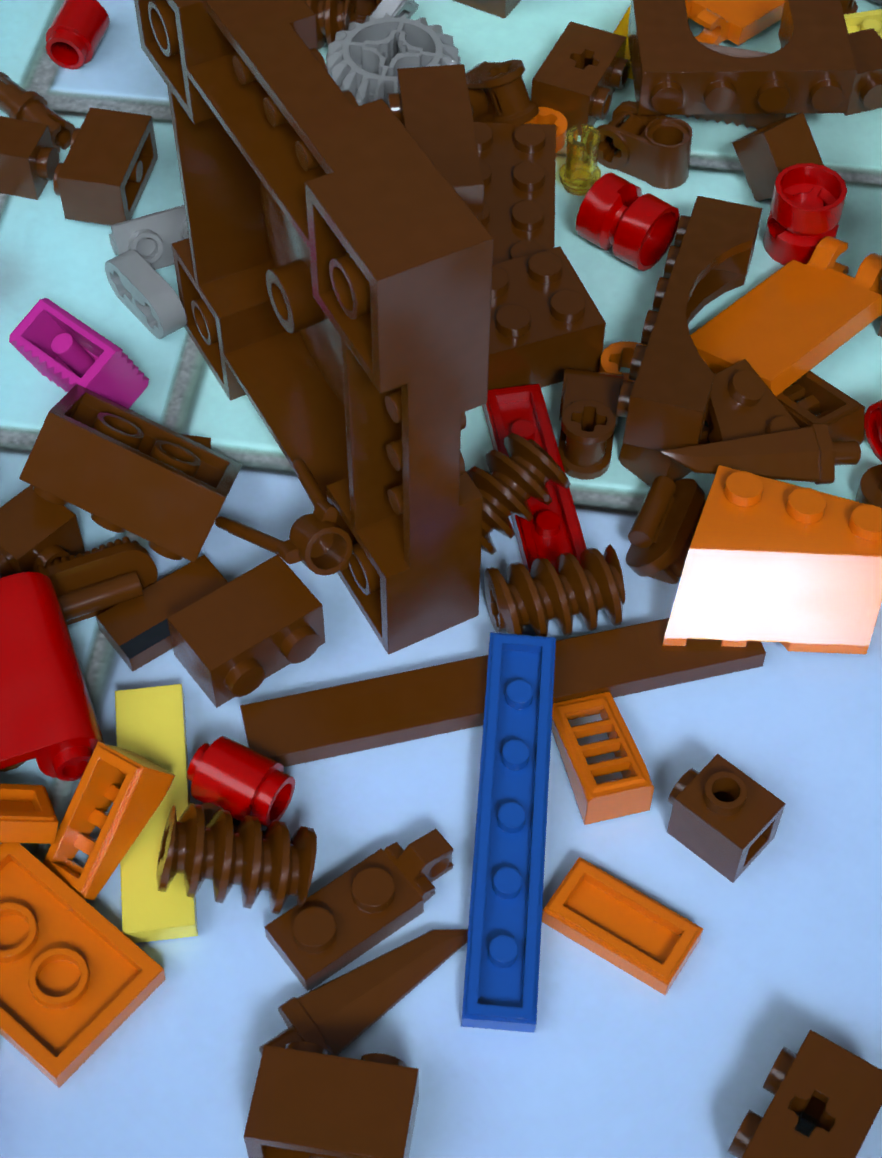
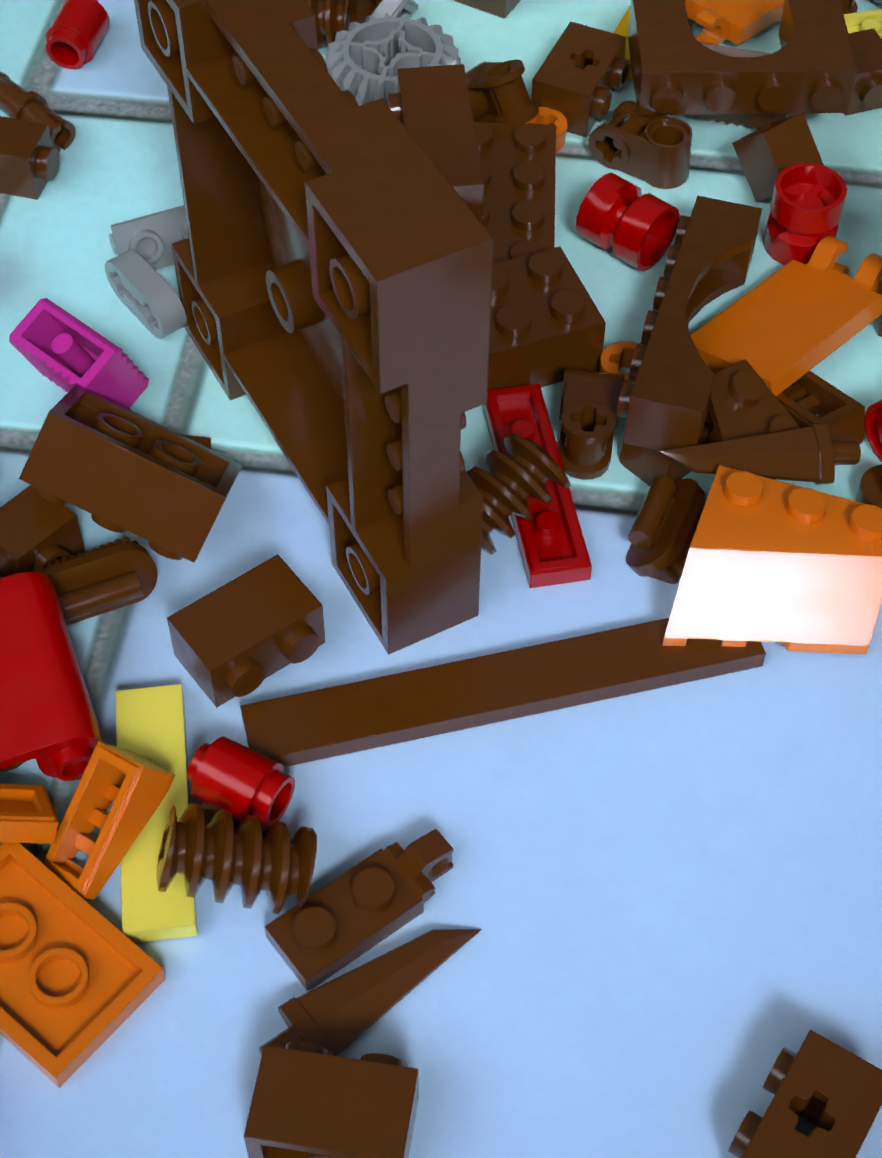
reddish brown brick [53,107,158,225] -> none
reddish brown tile [96,555,228,672] -> none
reddish brown plant [215,459,353,576] -> none
blue tile [461,632,556,1033] -> none
reddish brown piece [484,544,625,637] -> none
orange tile [542,857,703,995] -> none
orange slope [551,691,654,825] -> none
clear yellow pin [559,124,601,196] -> none
reddish brown brick [667,754,786,883] -> none

